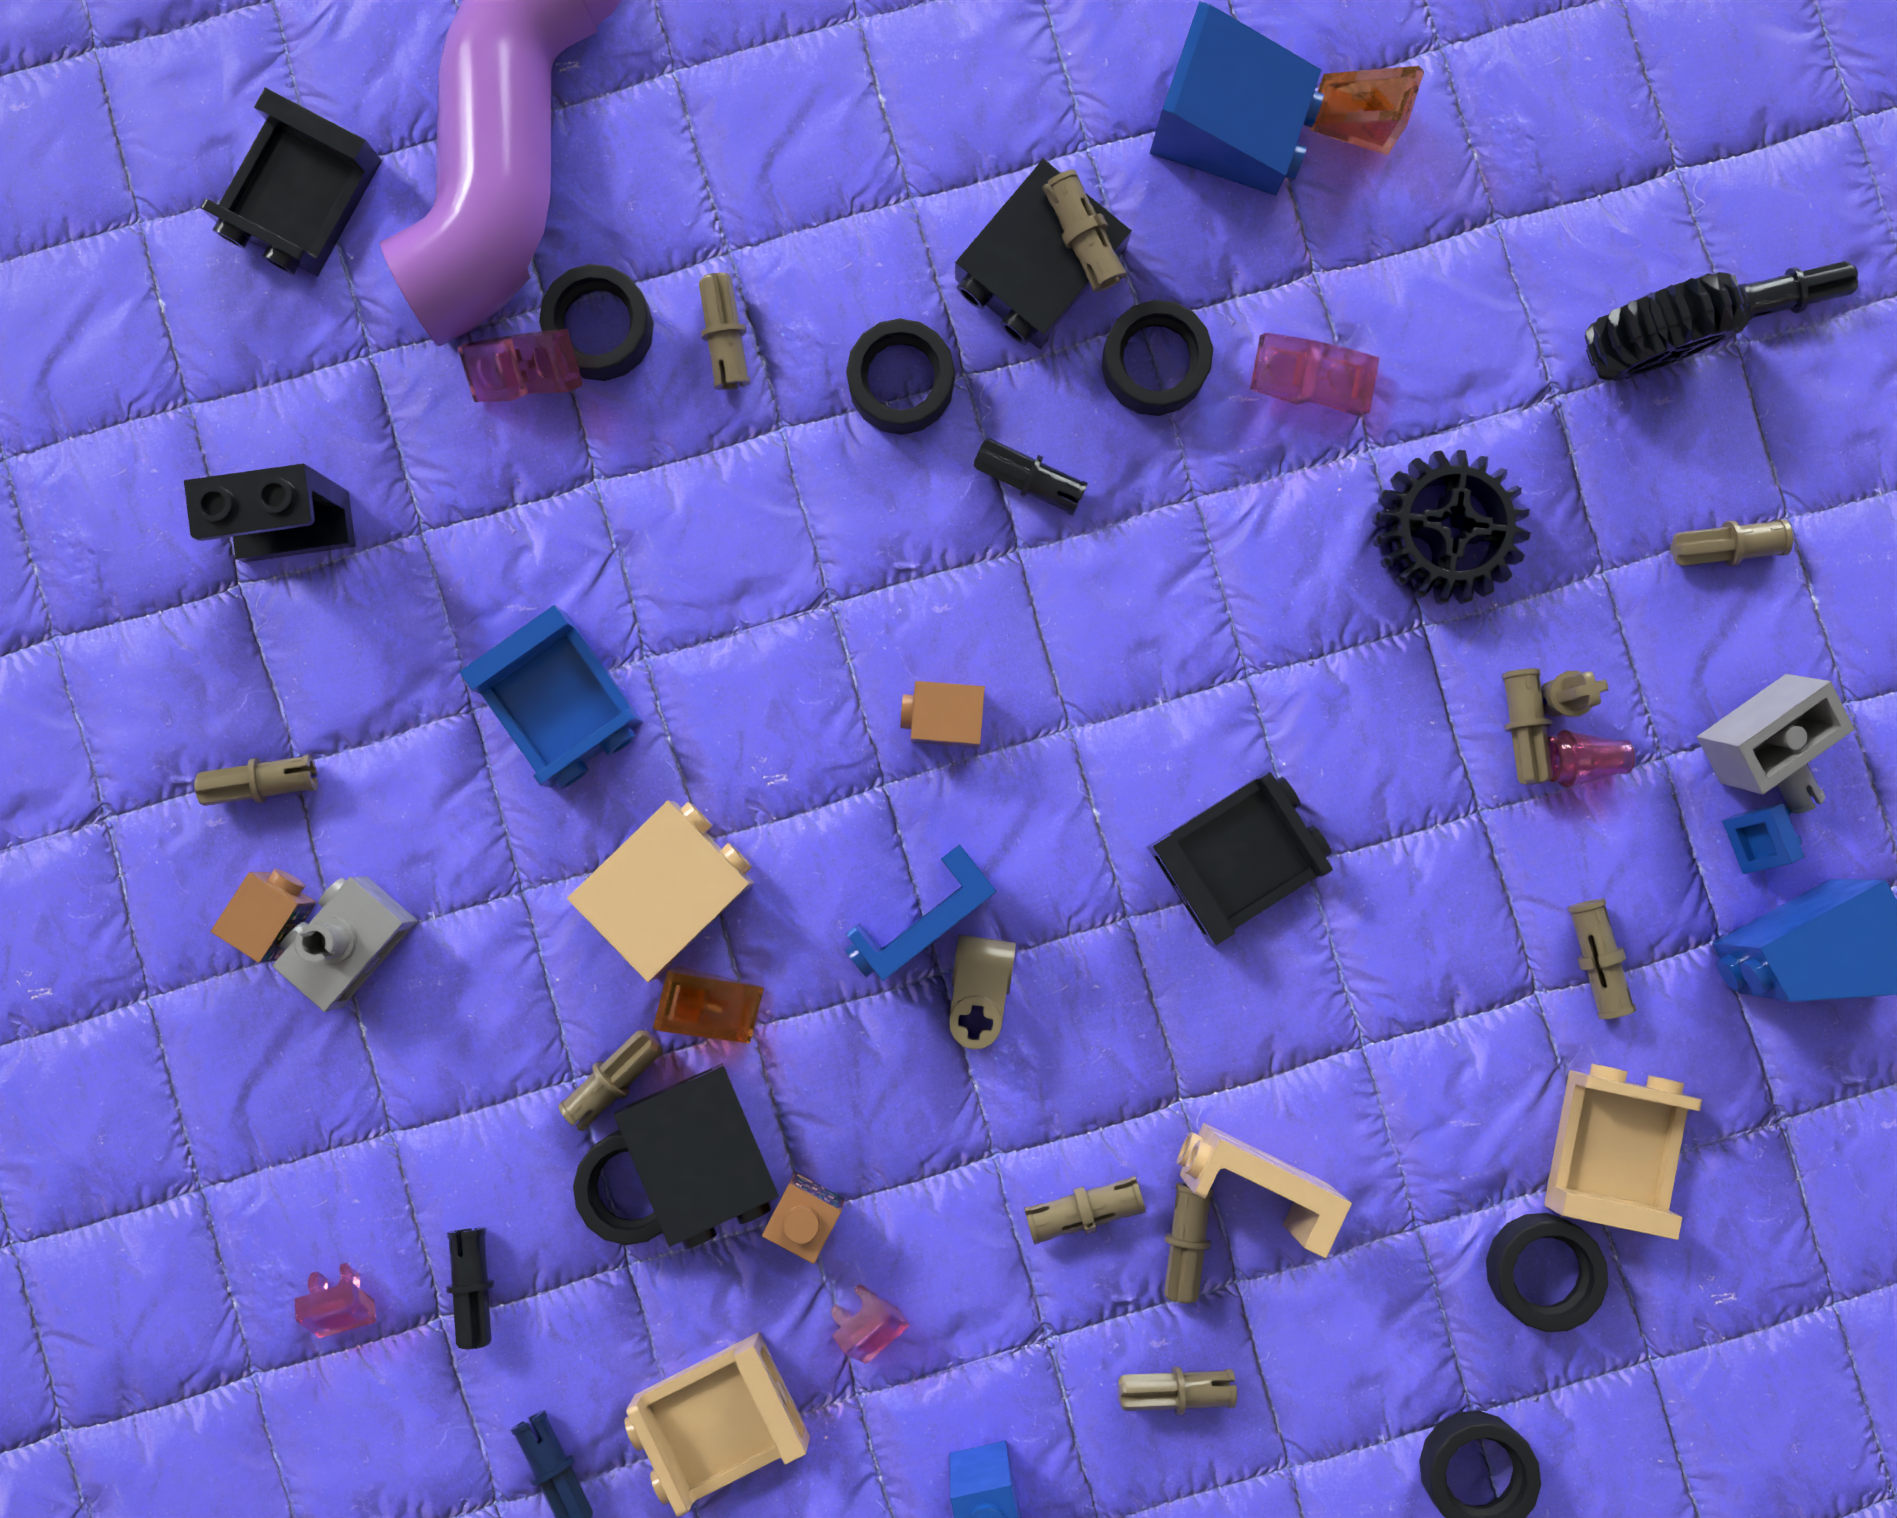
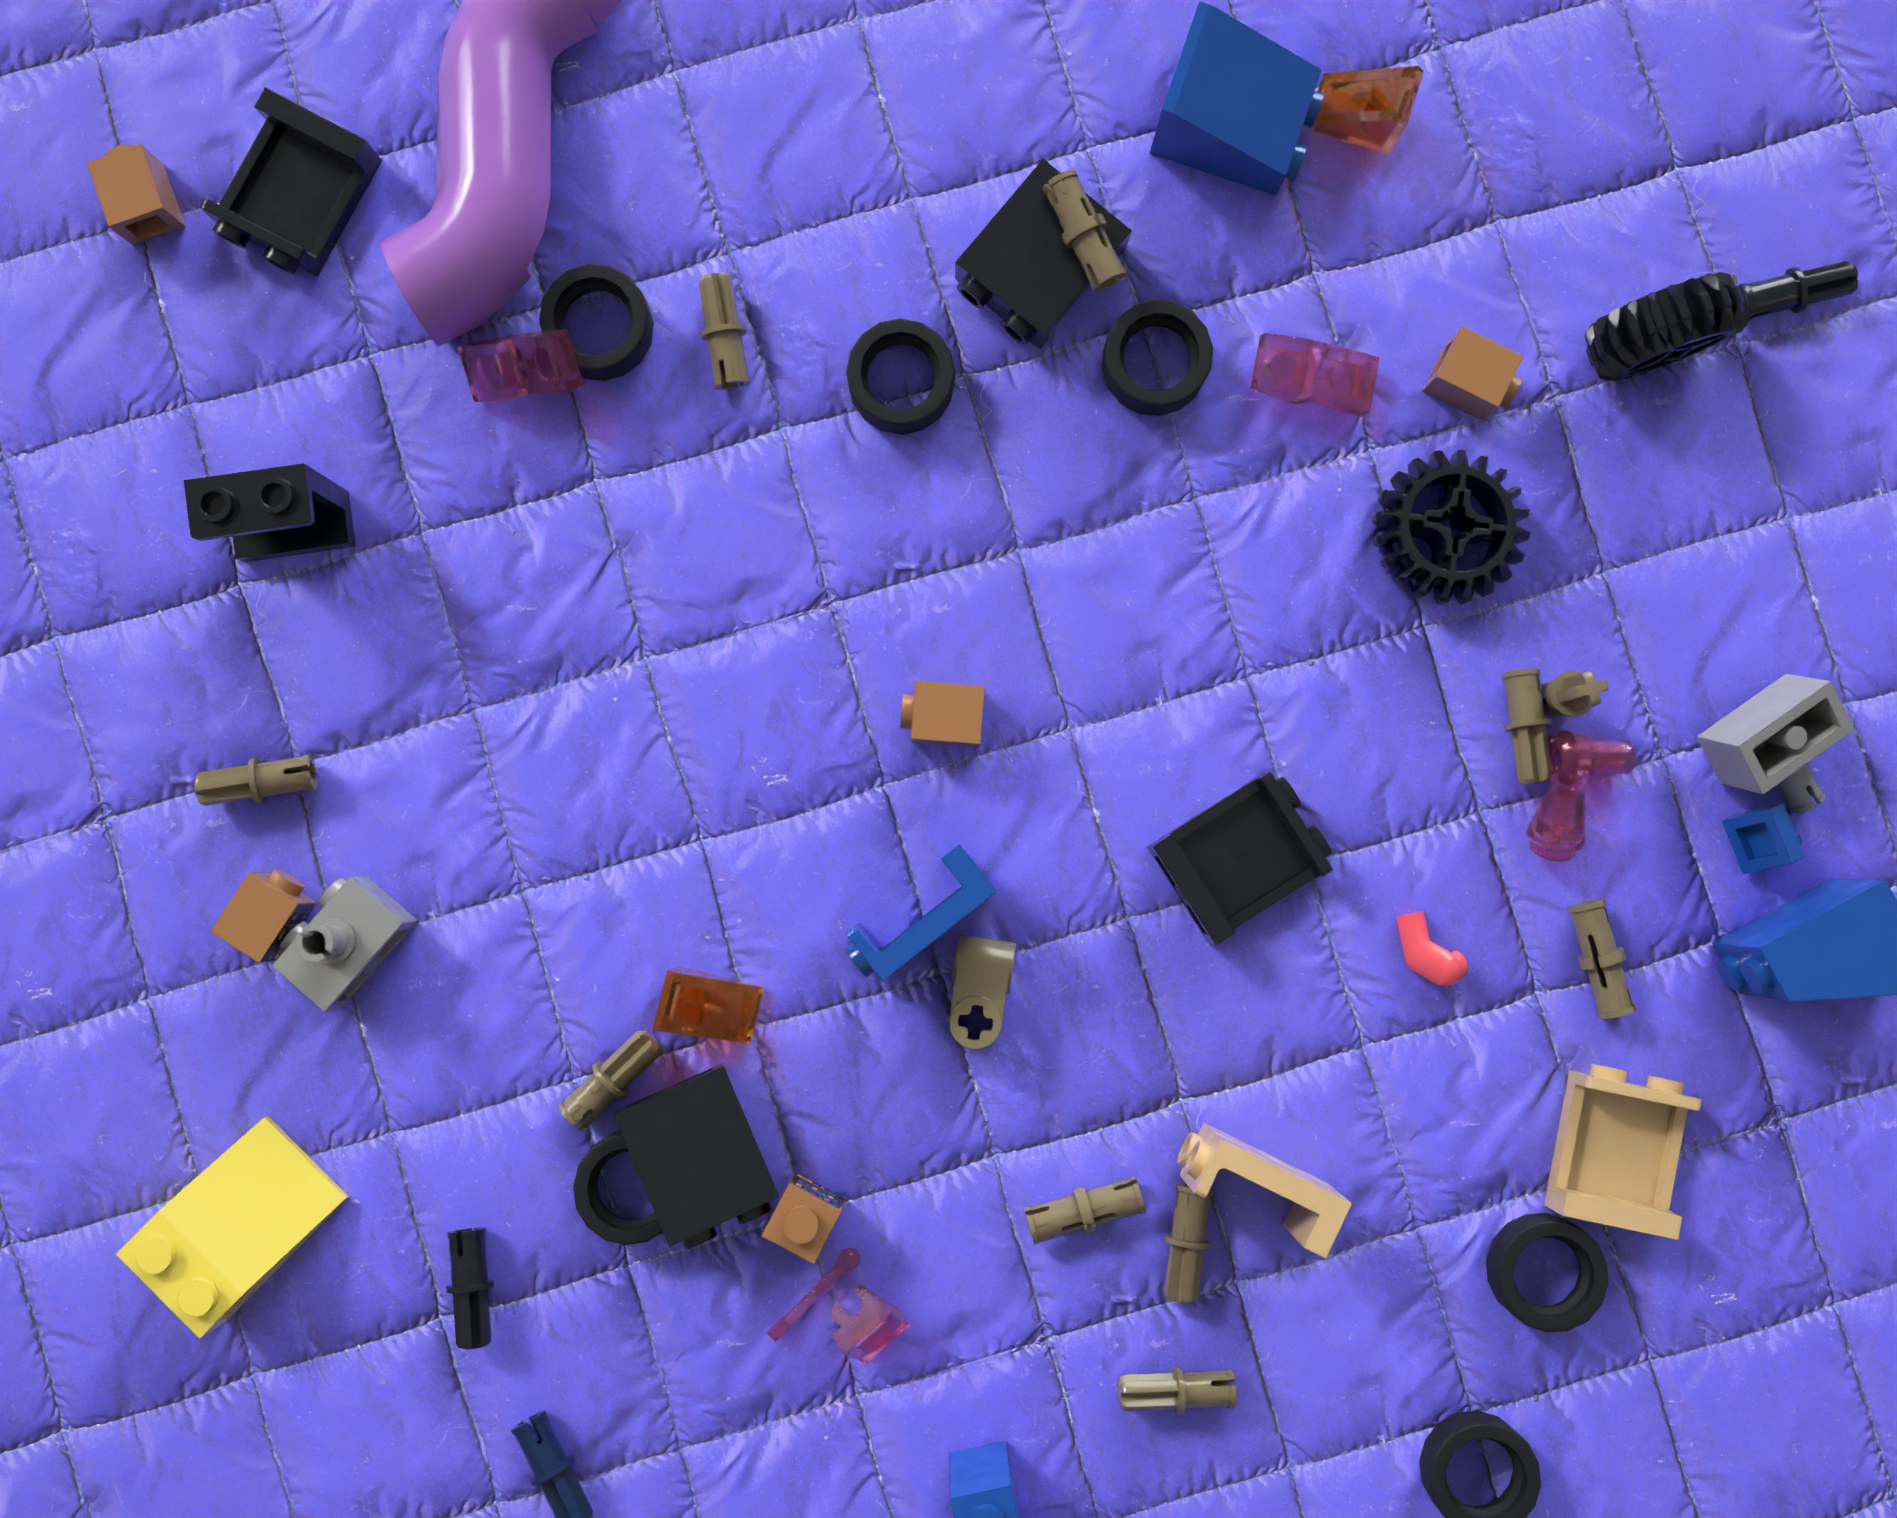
clear pink tile [295,1263,376,1338] -> none
blue panel [459,605,643,789] -> none
tan panel [567,800,754,982] -> none
tan panel [624,1332,810,1518] -> none
black axle [974,438,1088,516] -> none
dark tan axle [1670,519,1793,566] -> none
none -> medium nougat brick [87,144,185,245]
none -> light yellow slope [116,1116,349,1339]
none -> clear pink hinge [767,1247,861,1342]
none -> coral arm [1396,911,1468,986]
none -> medium nougat brick [1422,326,1524,421]
none -> clear pink cone [1526,771,1587,862]

